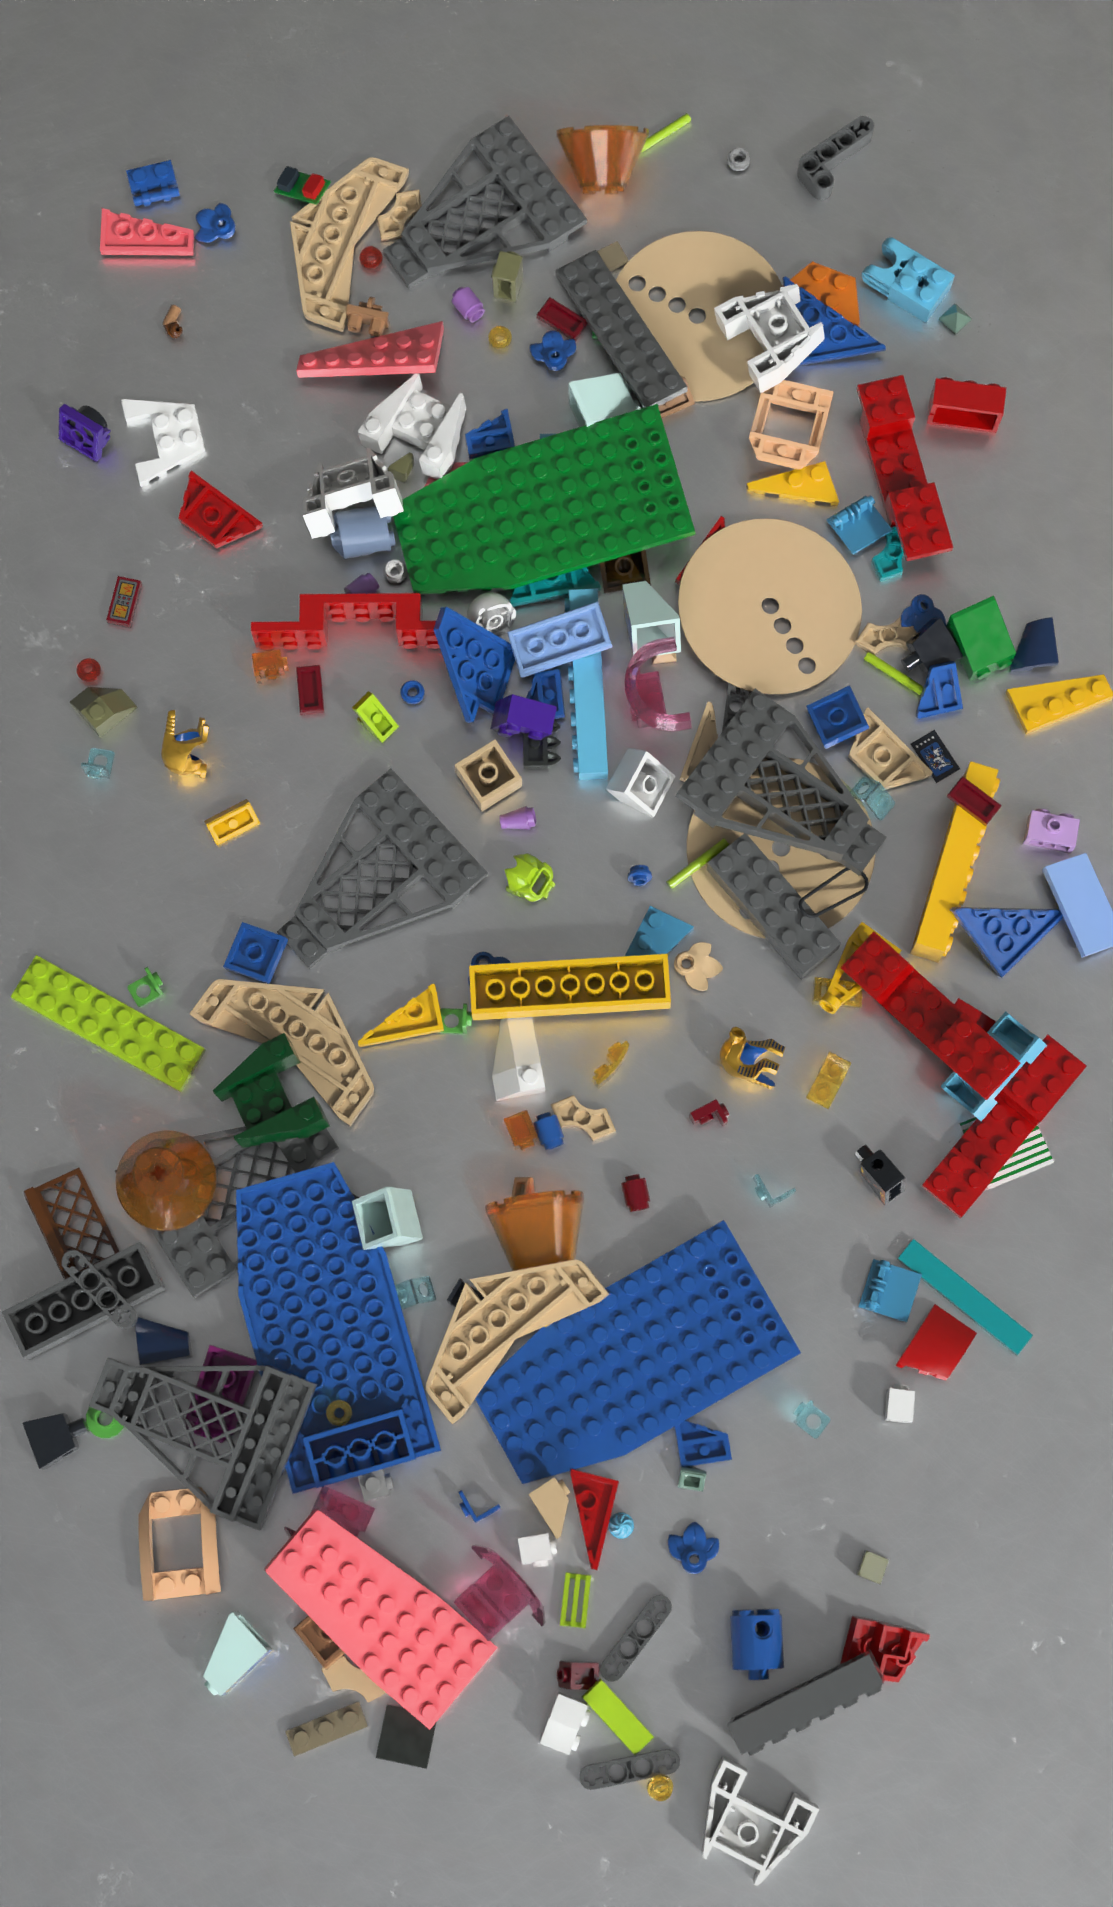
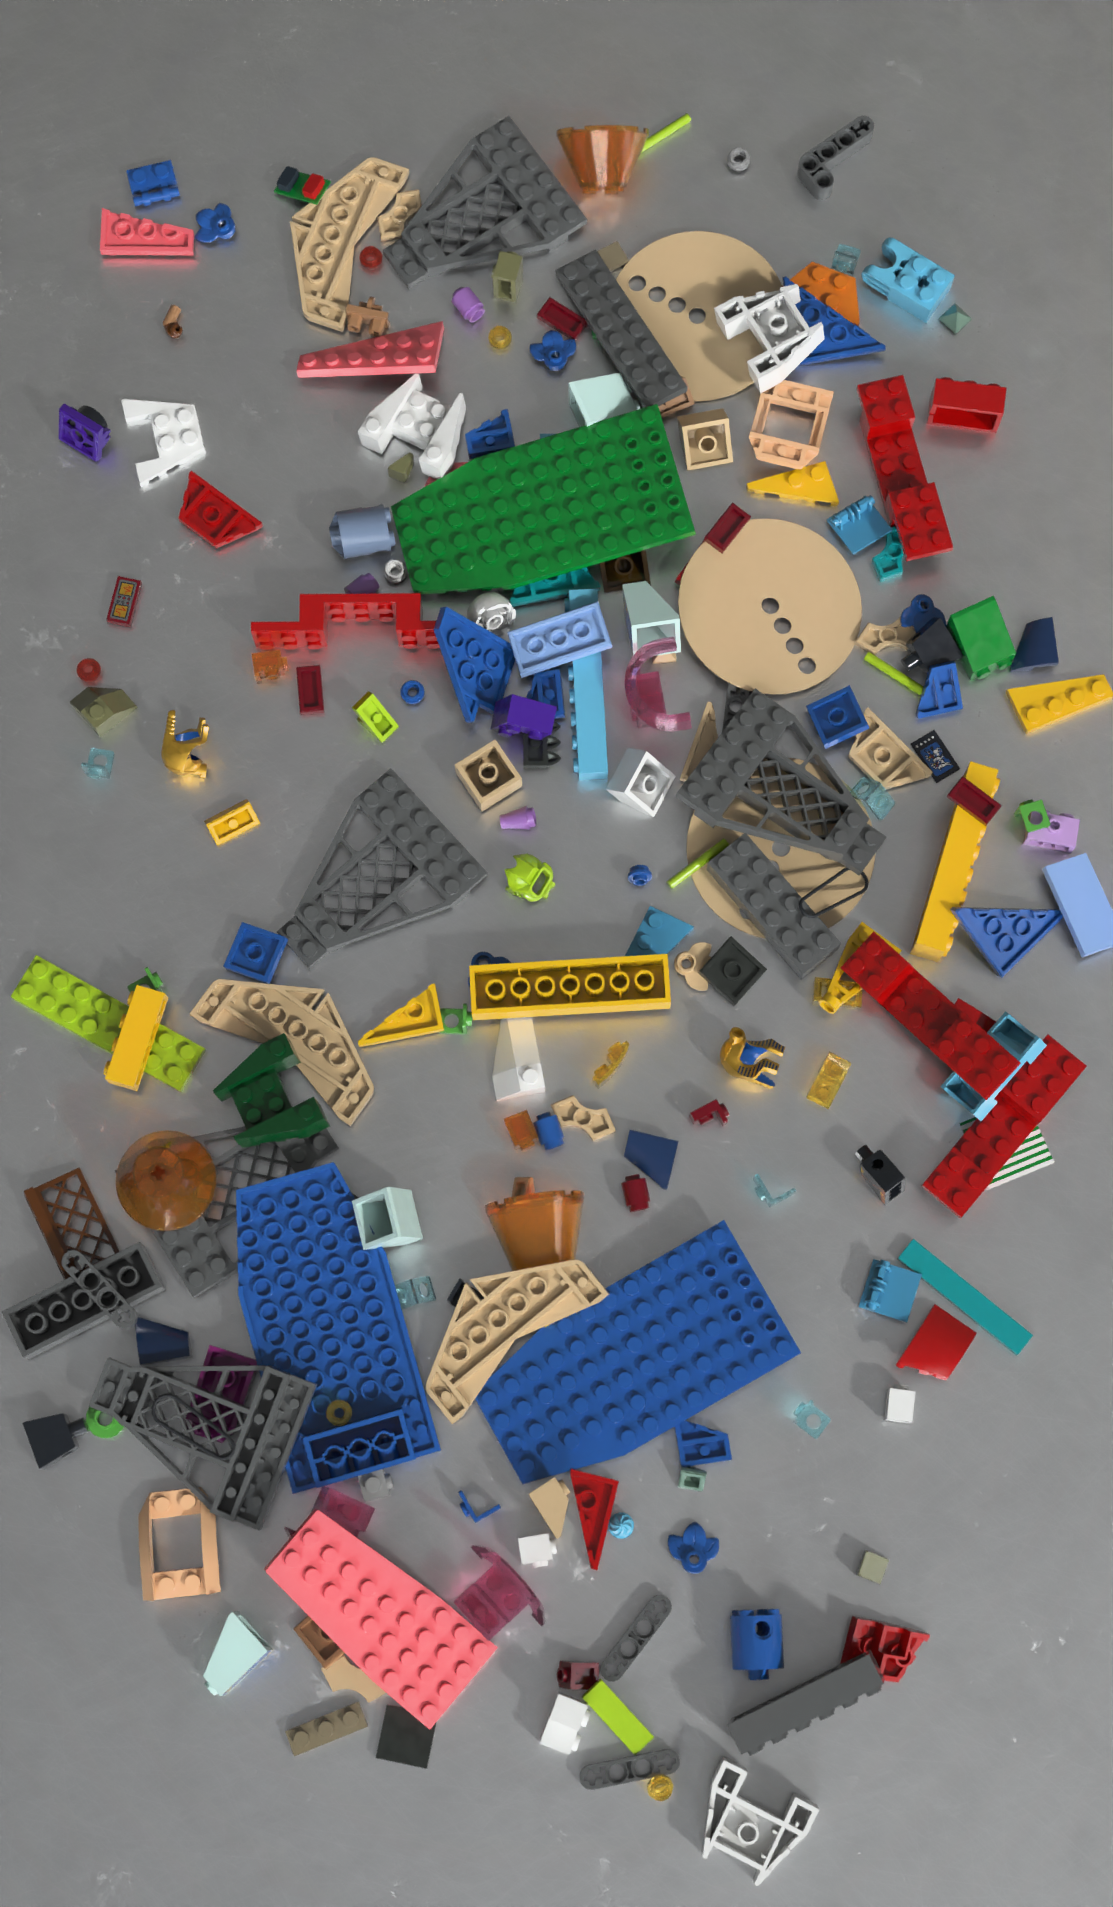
white wedge [302,448,404,539] -> none
lime tile [560,1573,591,1628] -> none
none -> yellow brick [103,985,168,1091]
none -> black piece [152,1393,236,1460]
none -> dark blue slope [624,1130,678,1190]
none -> tan slope [677,408,733,471]
none -> pearl dark grey tile [698,936,767,1006]
none -> dark red tile [704,502,751,554]
none -> clear light blue bracket [831,244,861,274]
none -> bright green bracket [1014,799,1050,833]

